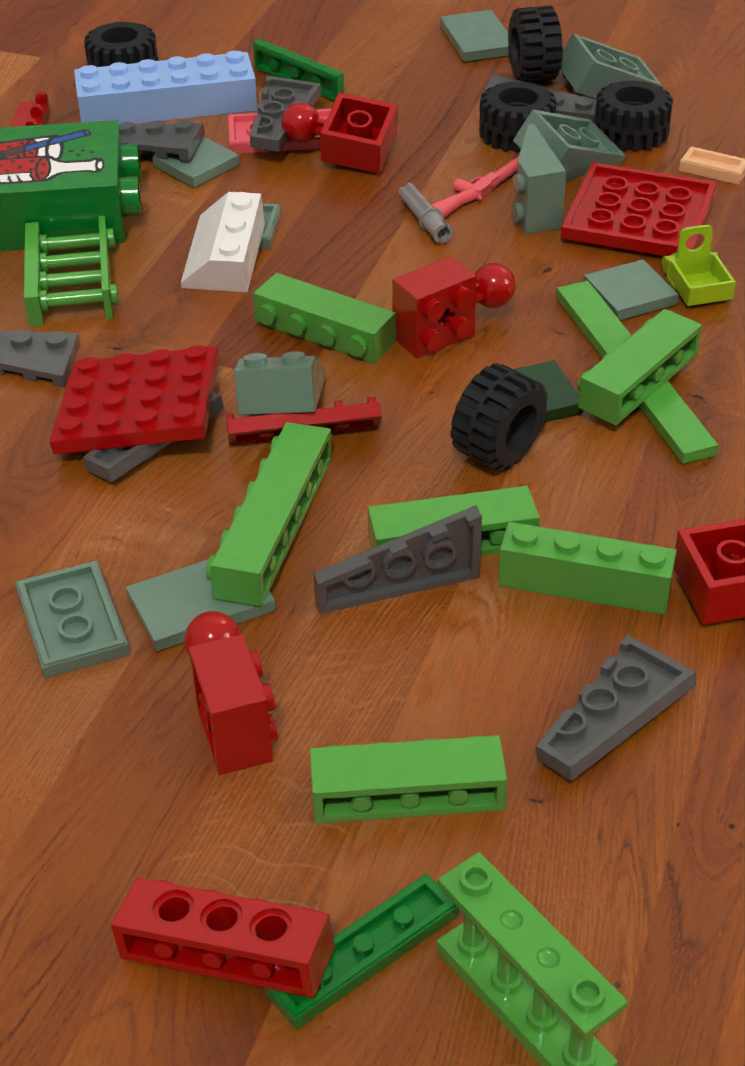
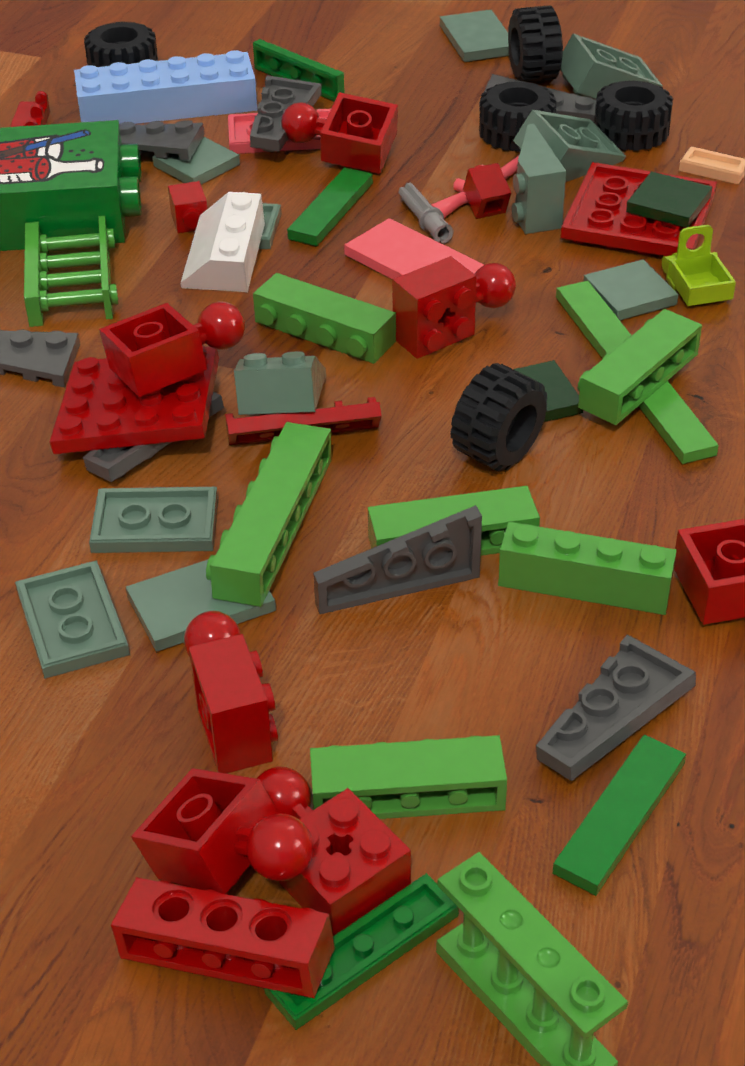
none -> sand green tile [89,486,218,553]
none -> red brick [99,302,245,397]
none -> red brick [131,768,313,894]
none -> red brick [168,181,207,233]
none -> red brick [256,767,411,936]
none -> green tile [287,167,373,246]
none -> coral tile [344,218,484,279]
none -> red brick [463,163,512,219]
none -> green tile [552,734,686,896]
none -> dark green tile [626,171,712,228]

